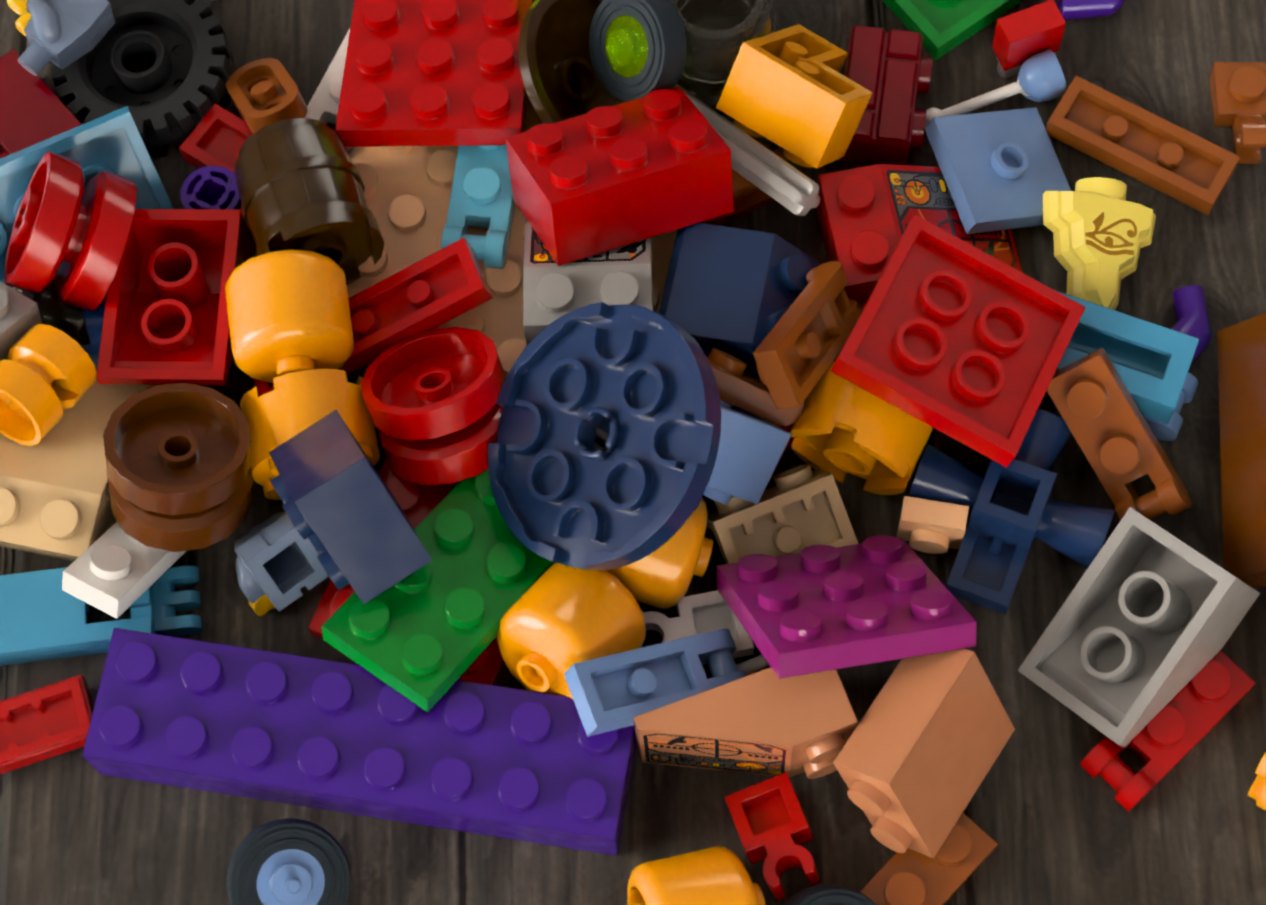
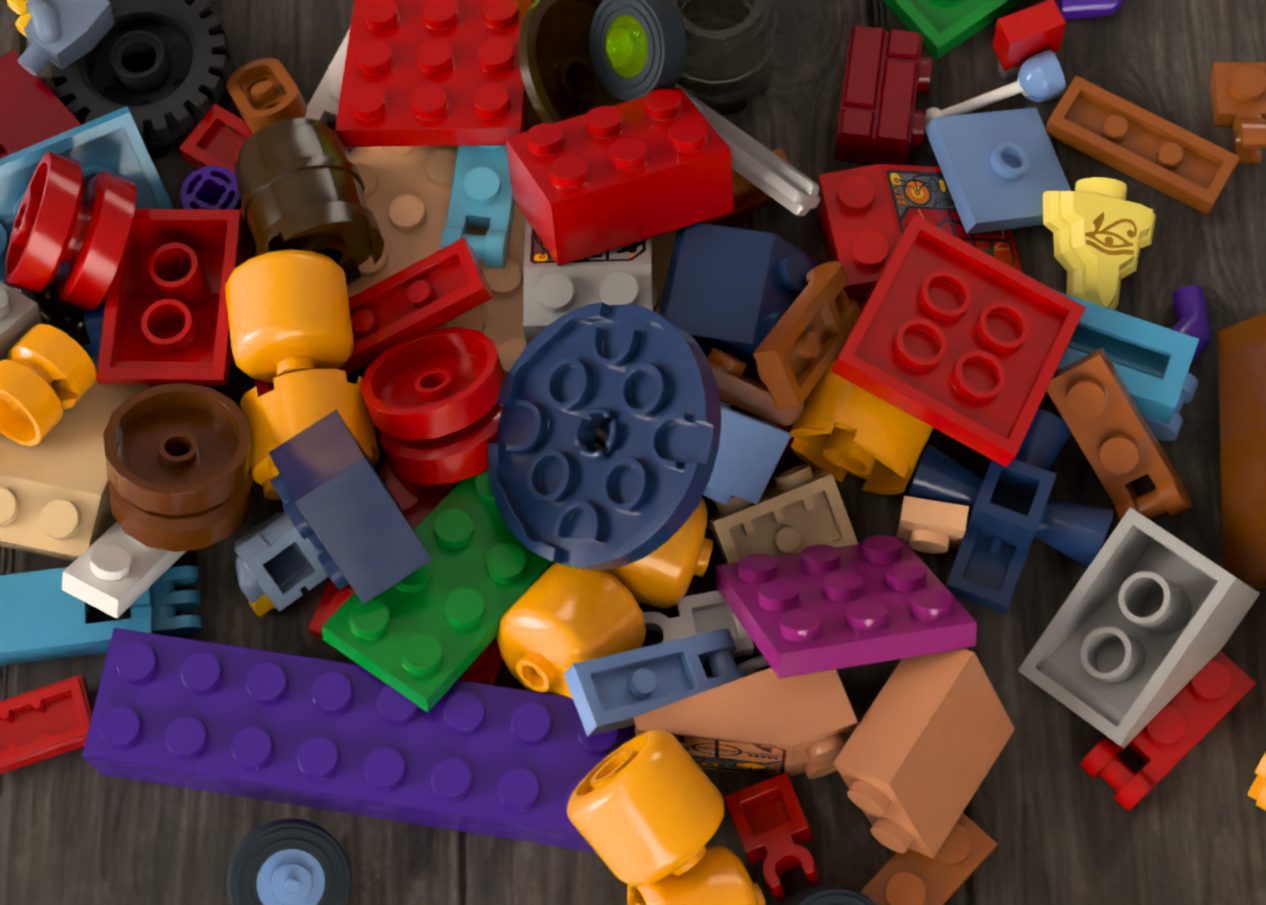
light orange brick [716,24,873,169] -> none
none -> light orange head [567,729,724,887]

